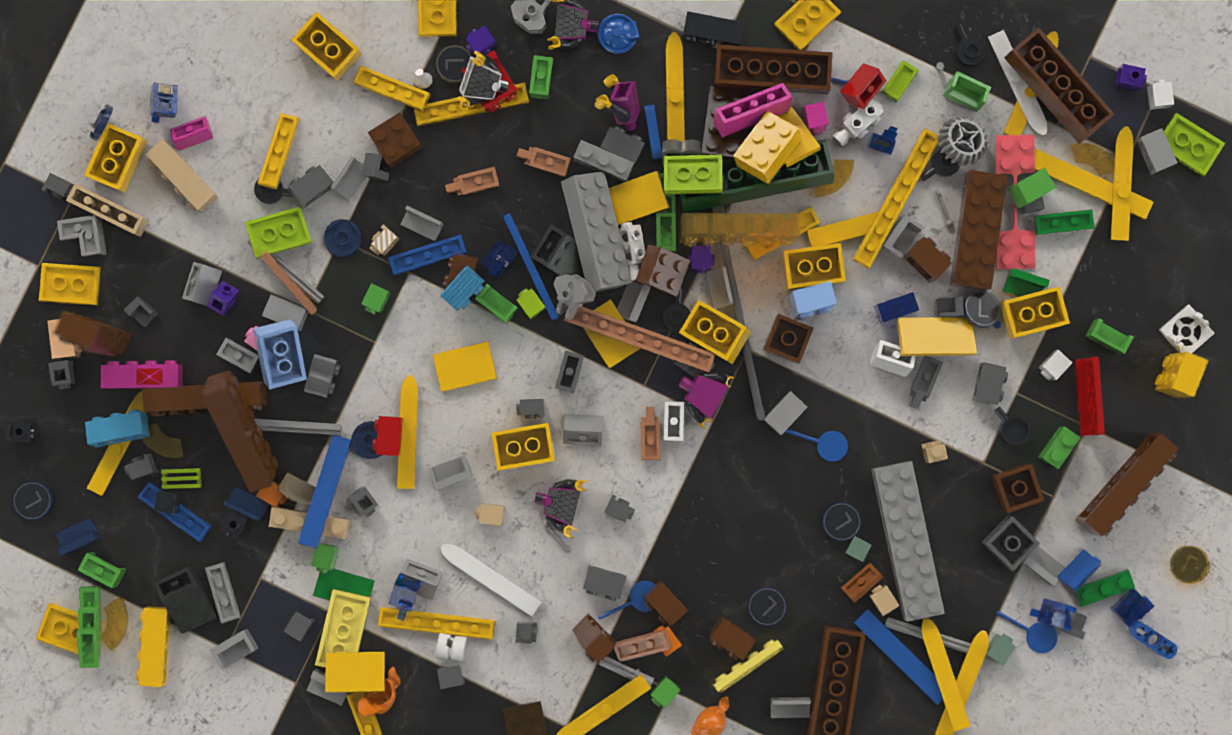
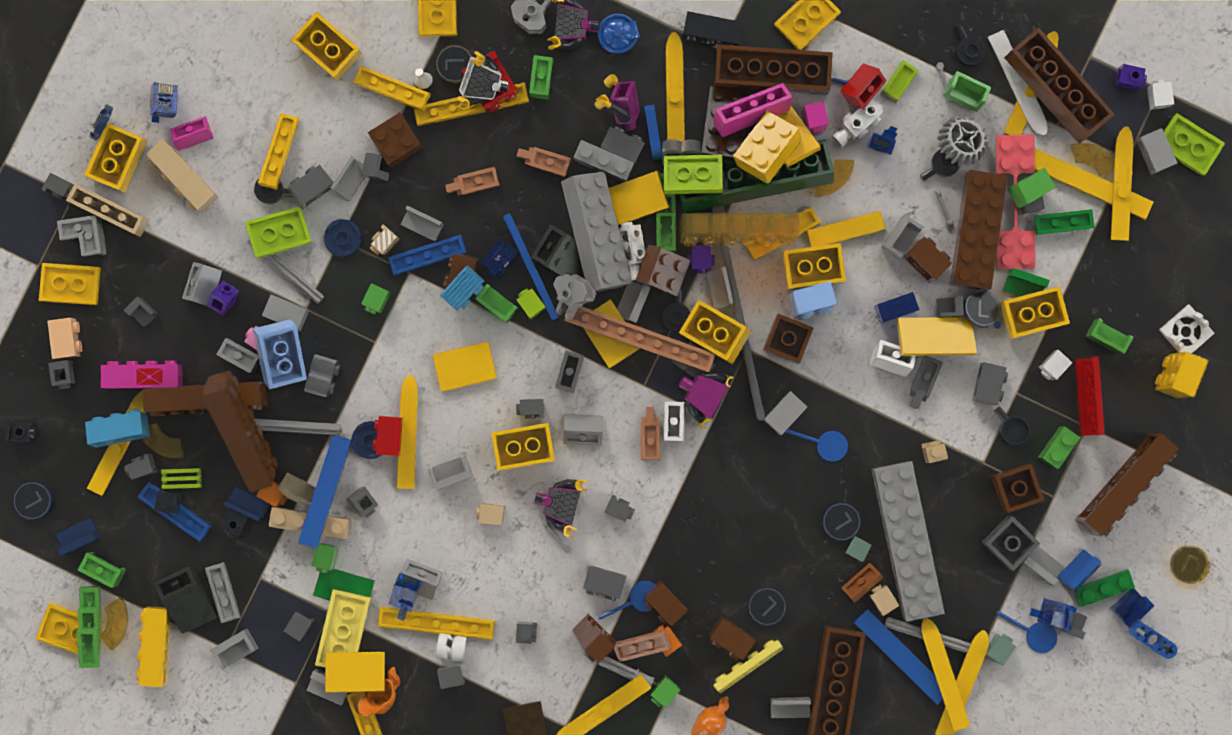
reddish brown brick [53,312,132,357] -> none
nougat tile [260,250,317,315] -> none
white piece [441,544,541,616] -> none
dark purple brick [466,26,497,56] -> none
yellow tile [852,128,939,270] -> none

